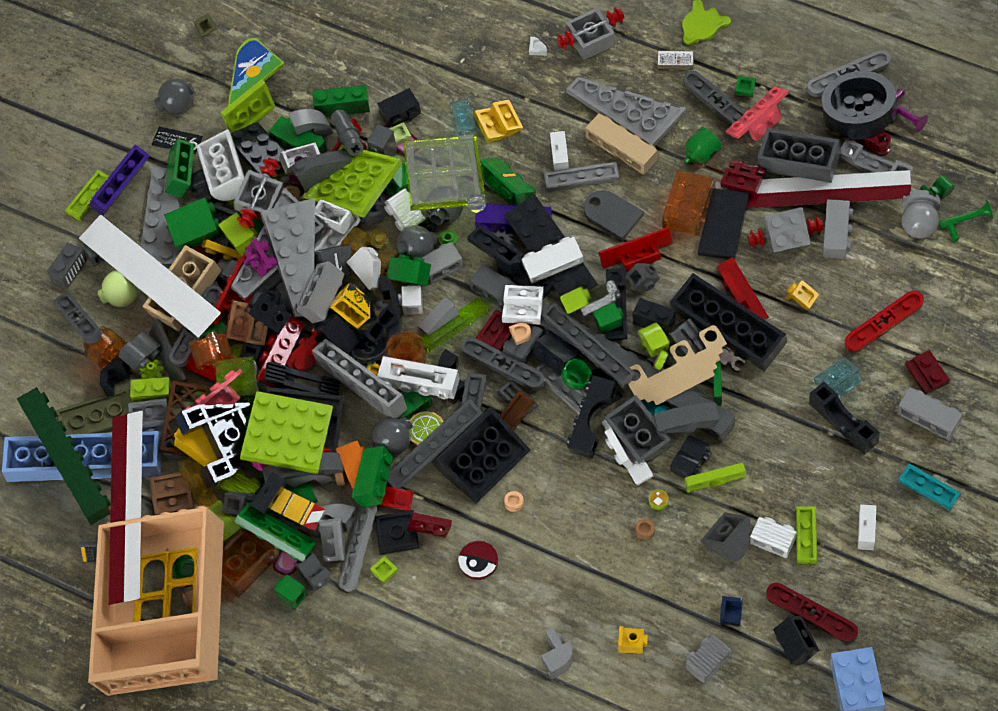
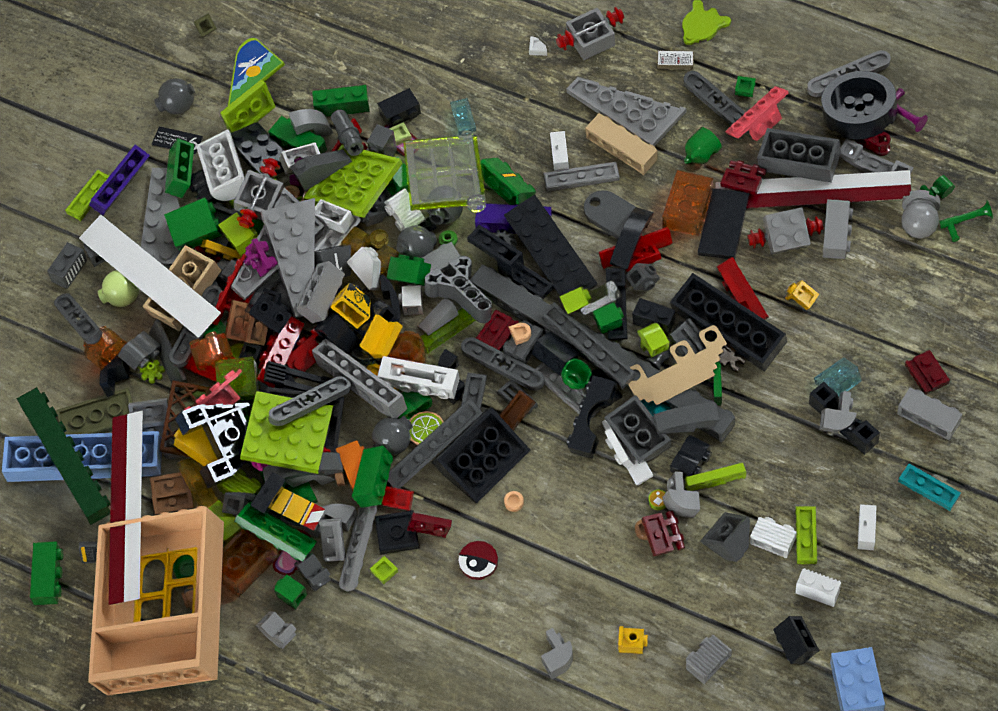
lime brick [130,377,173,402] -> none
yellow slope [473,100,523,143] -> none
white slope [502,285,544,324] -> none
white brick [522,237,584,284] -> none
lime tile [653,350,668,370] -> none
dark blue panel [720,596,743,626] -> none
dark red piece [766,583,858,643] -> none
red piece [844,291,924,352] -> none
none -> green brick [30,541,63,605]
none -> light grey brick [255,611,297,649]
none -> dark grey piece [268,376,351,426]
none -> yellow panel [360,314,403,359]
none -> dark grey beam [425,256,492,323]
none -> black slope [610,207,654,270]
none -> dark red plate [641,511,685,556]
none -> light grey brick [662,472,700,518]
none -> white brick [796,568,841,607]
none -> light grey brick [819,391,857,432]

